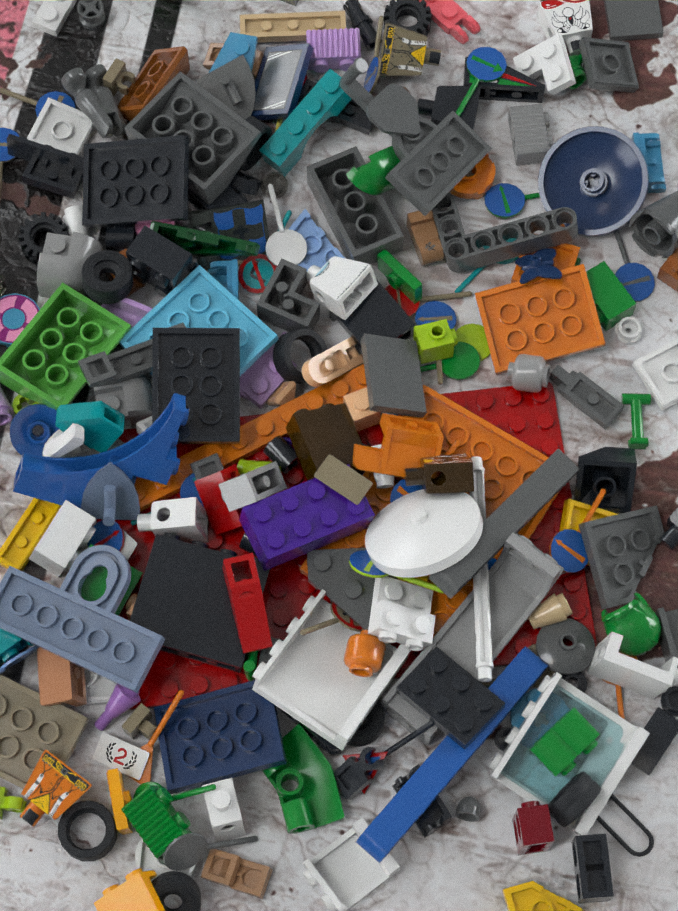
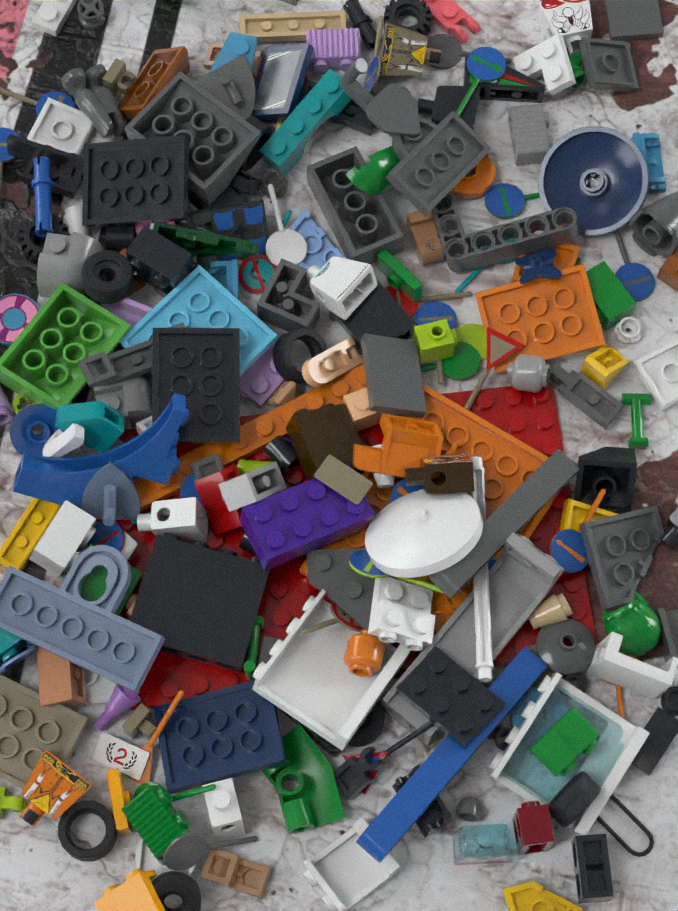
red slope [222,553,273,654] -> none
none -> blue pin [31,156,54,237]
none -> dark grey piece [426,34,512,69]
none -> clear light blue torso [452,824,512,865]
none -> piece [464,327,525,410]
none -> yellow slope [581,344,630,389]

